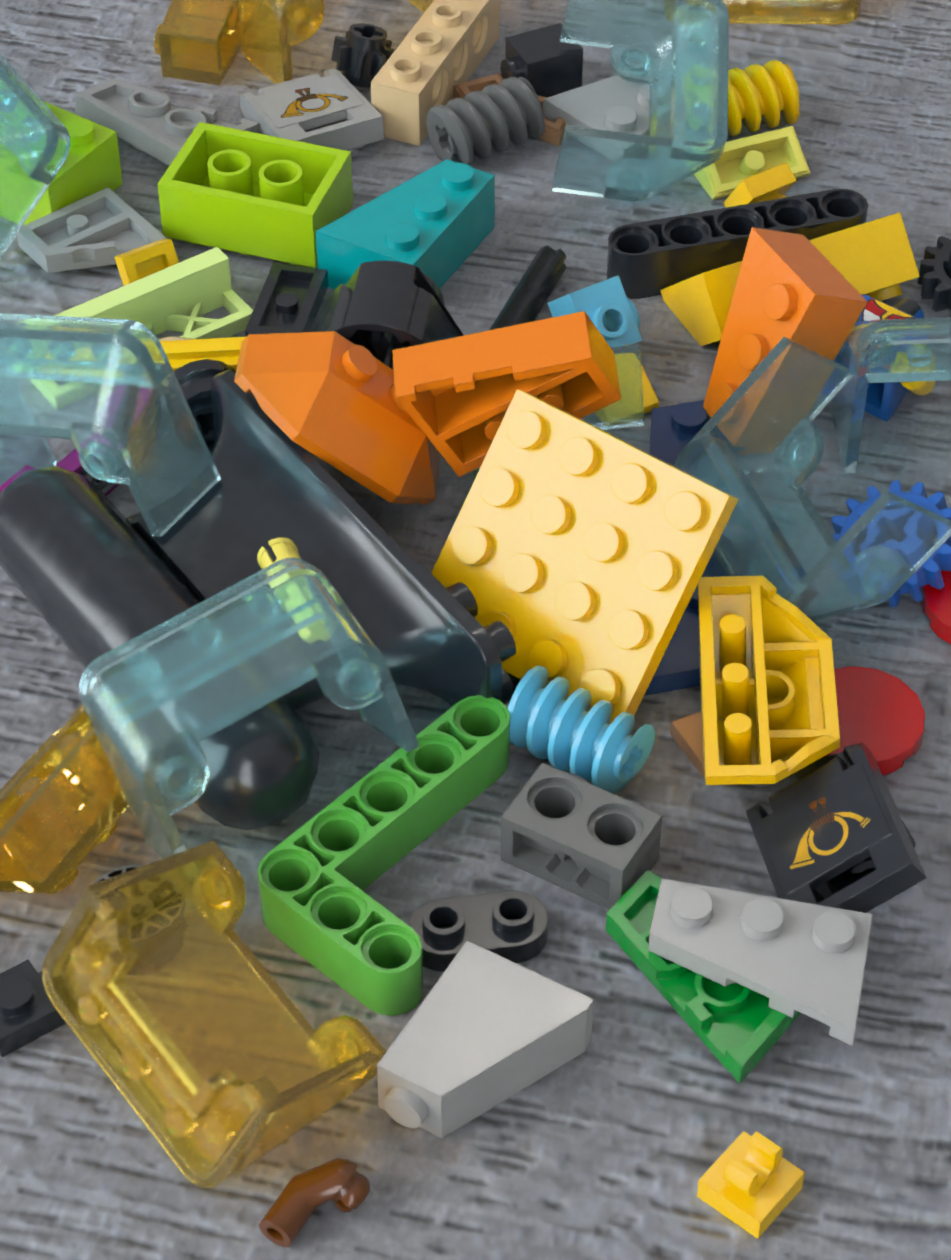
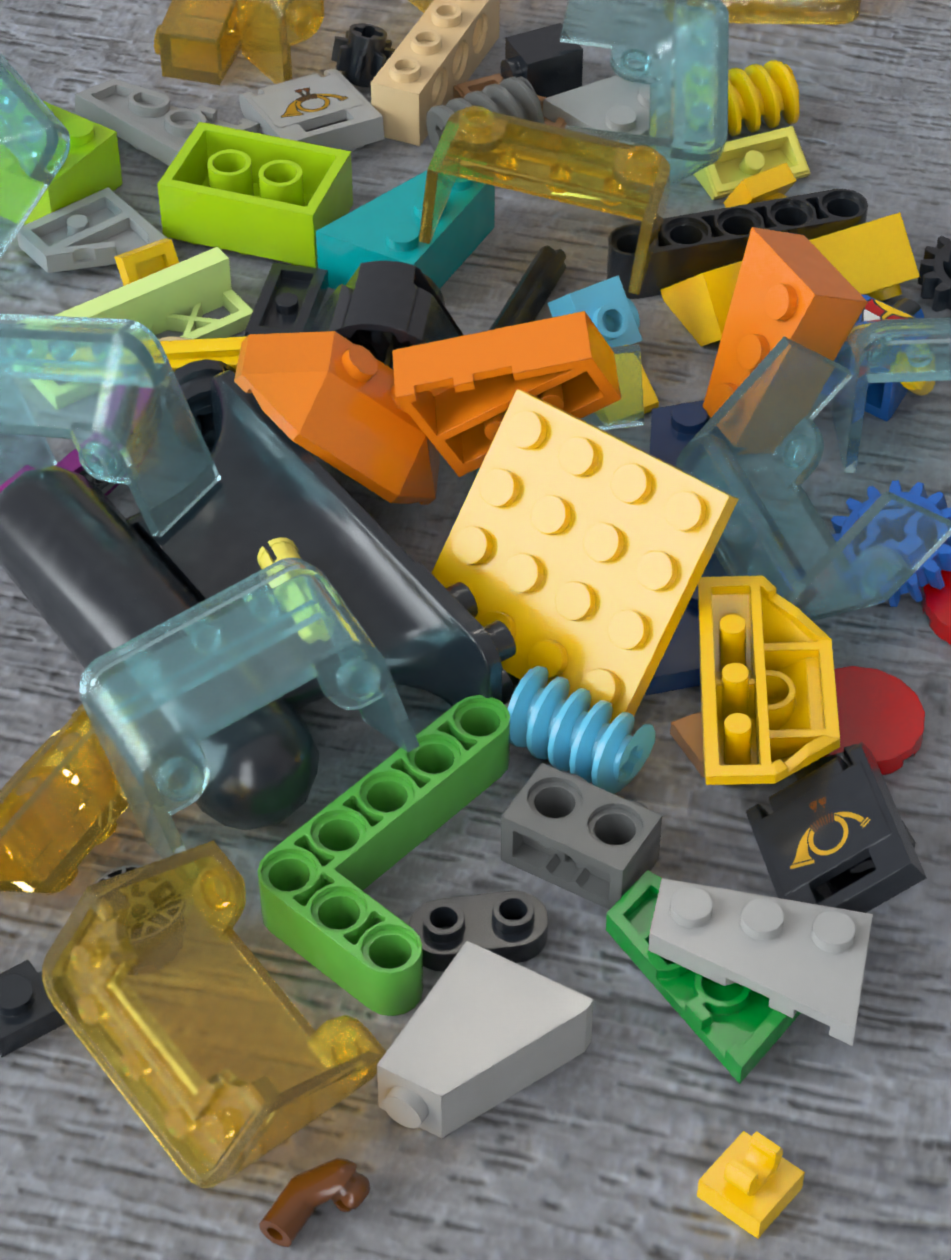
none -> clear yellow windscreen [419,106,670,295]

